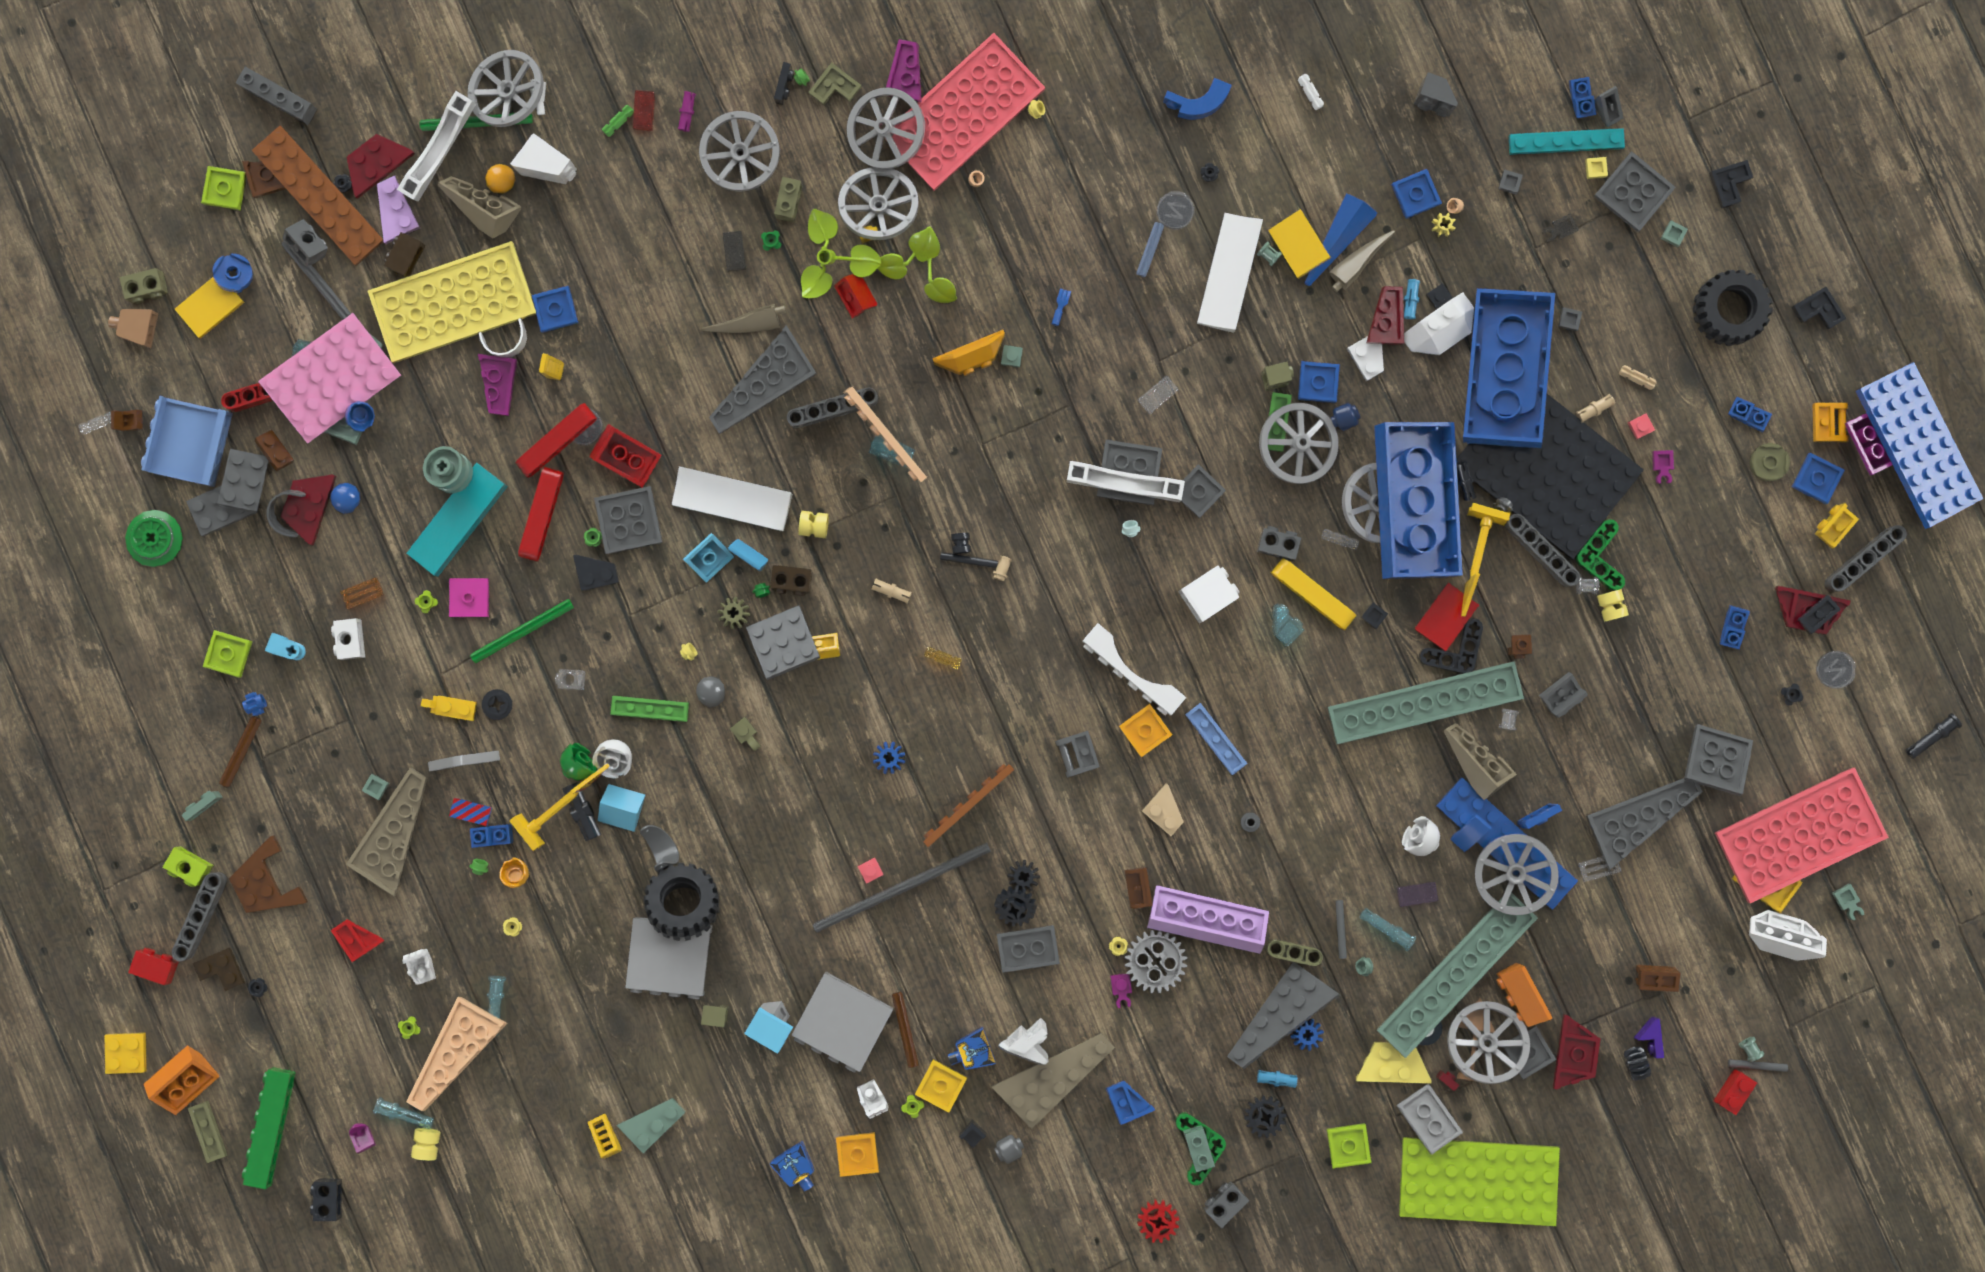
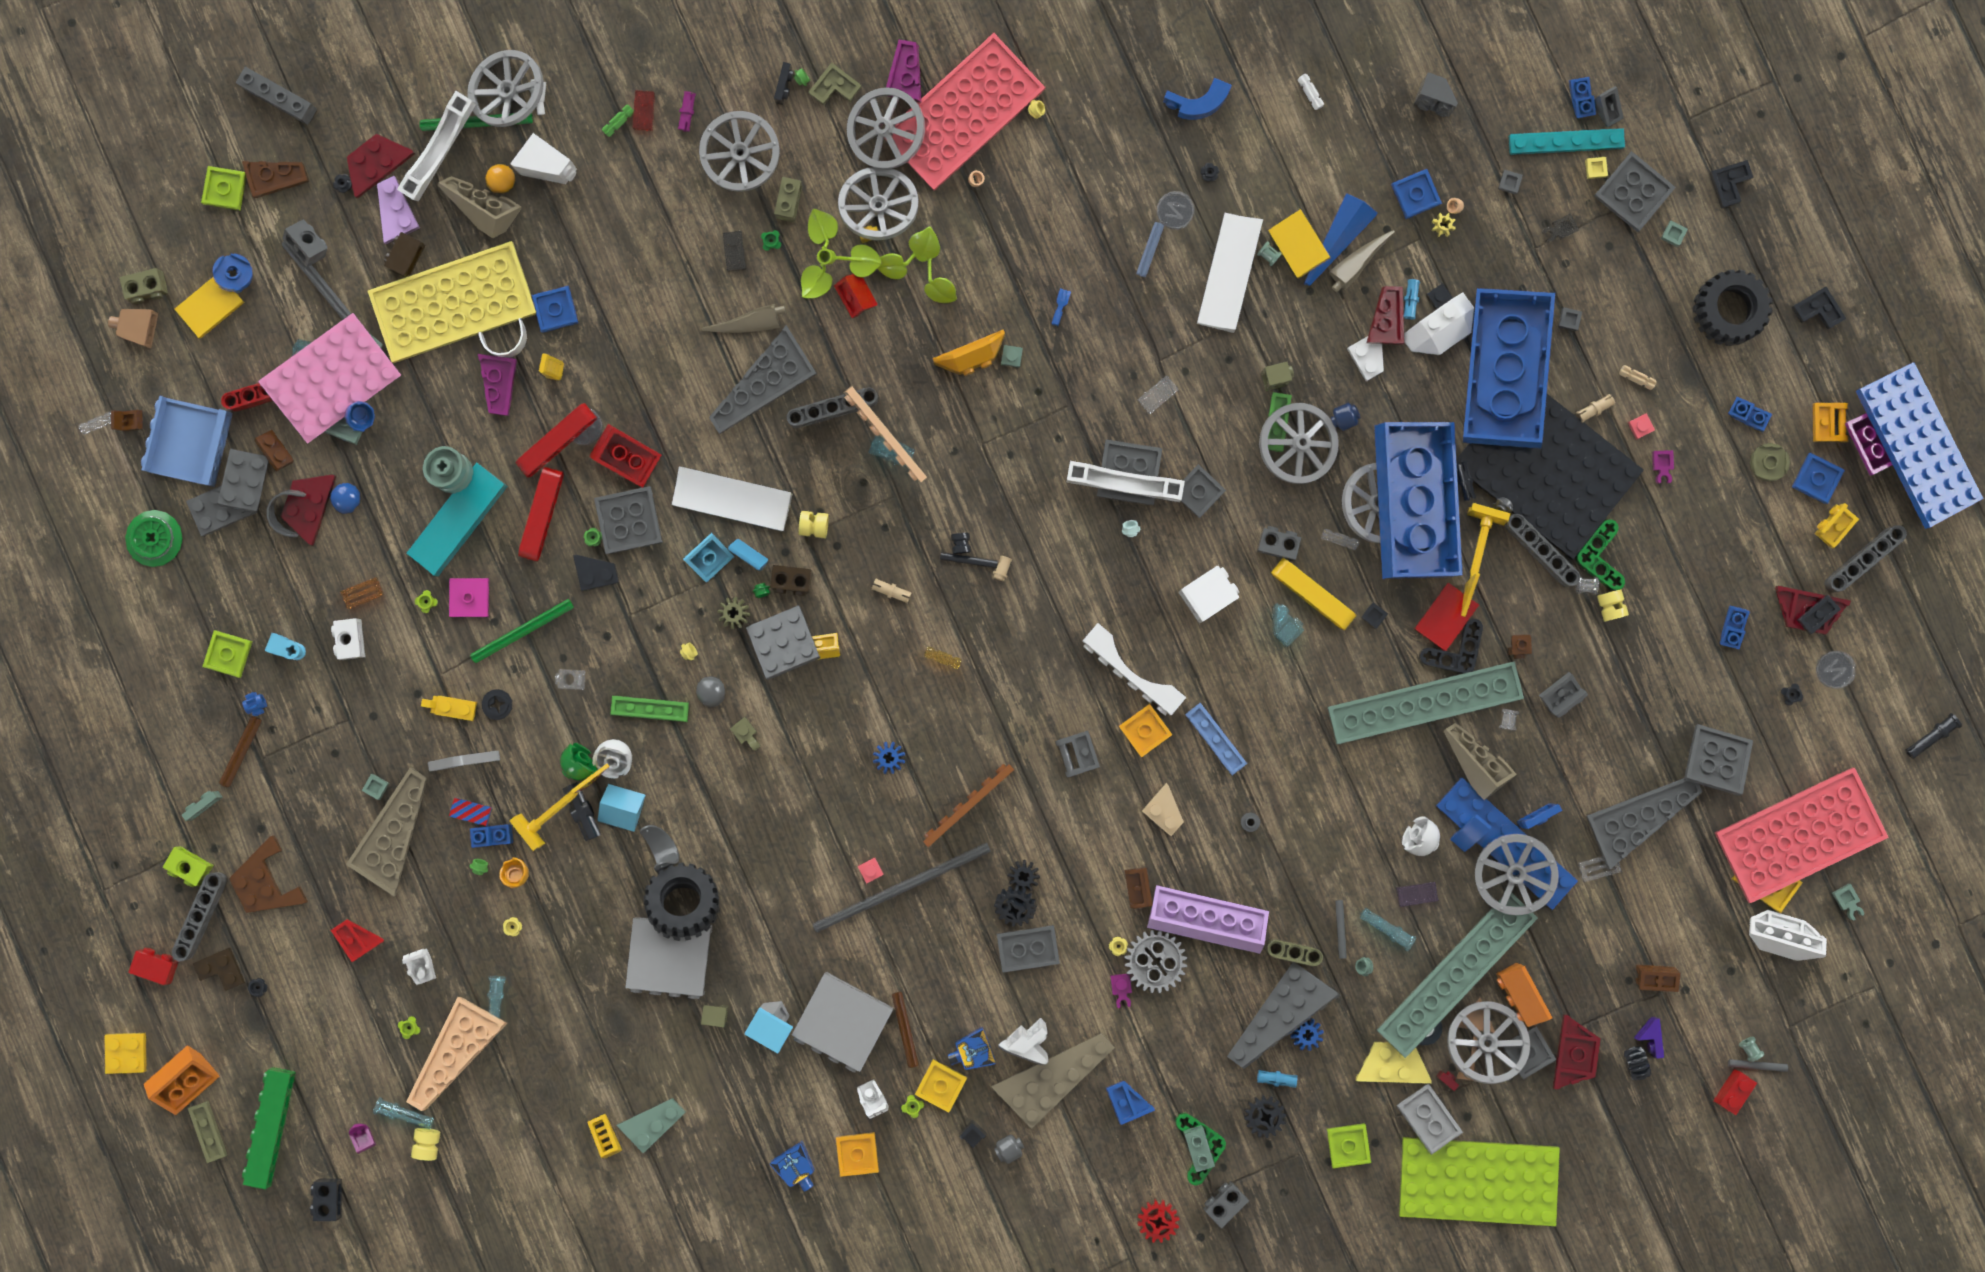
dark orange plate [252,125,384,266] -> none
blue plate [1298,361,1340,403] -> none

